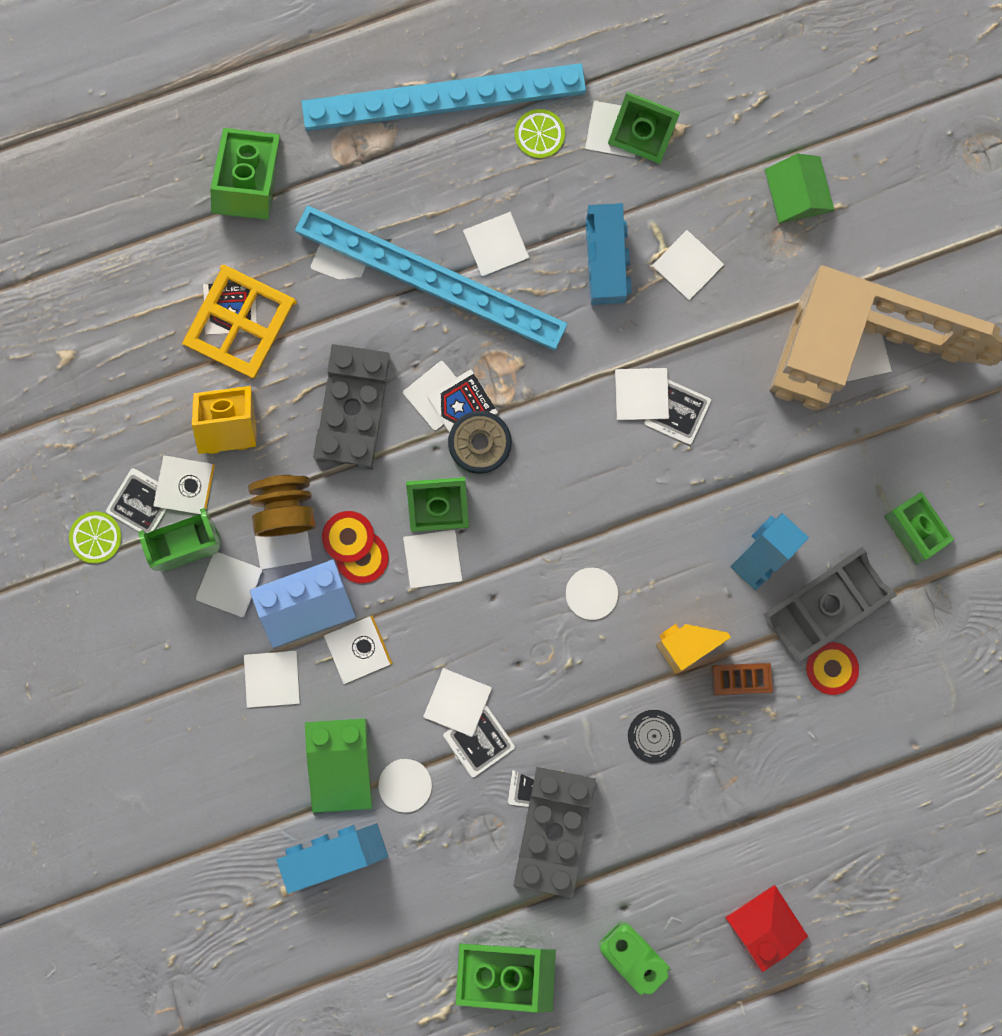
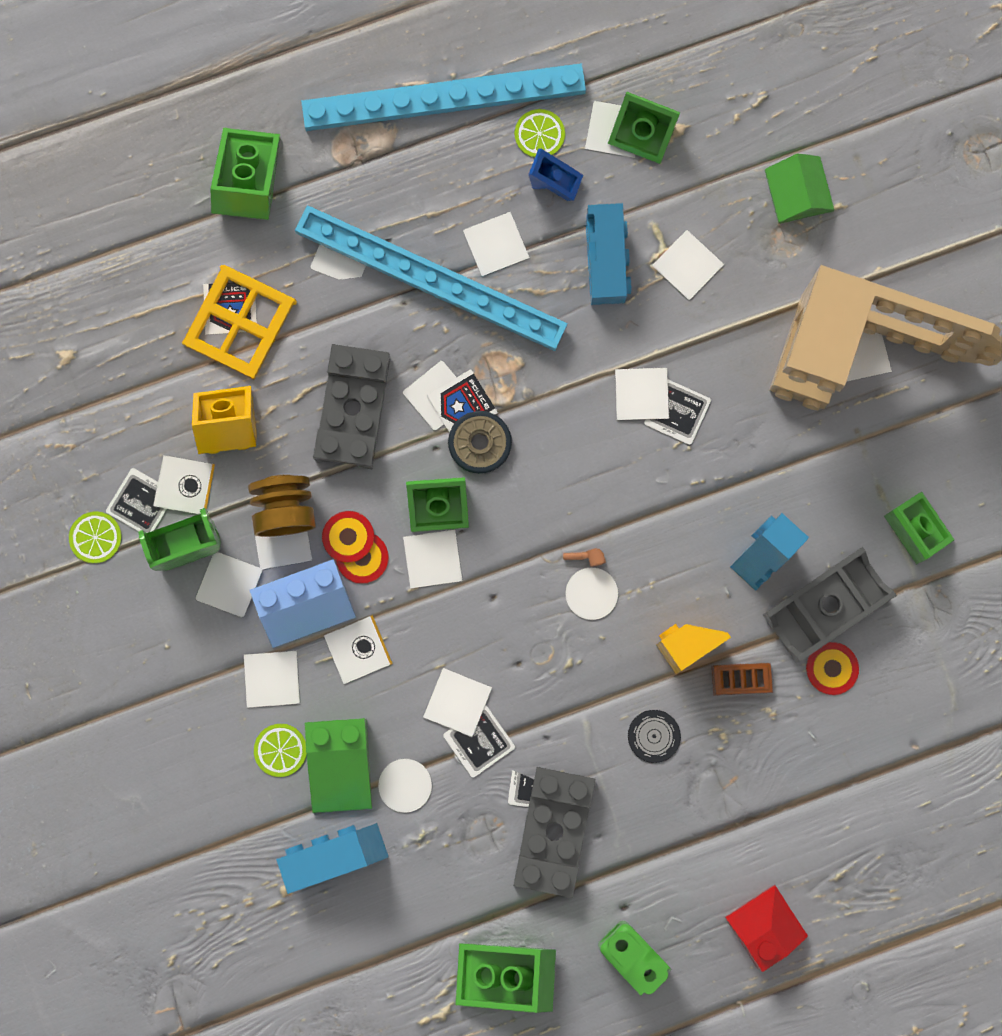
none -> lime sticker [254,724,306,777]
none -> blue slope [529,148,583,201]
none -> nougat hand [563,548,606,567]

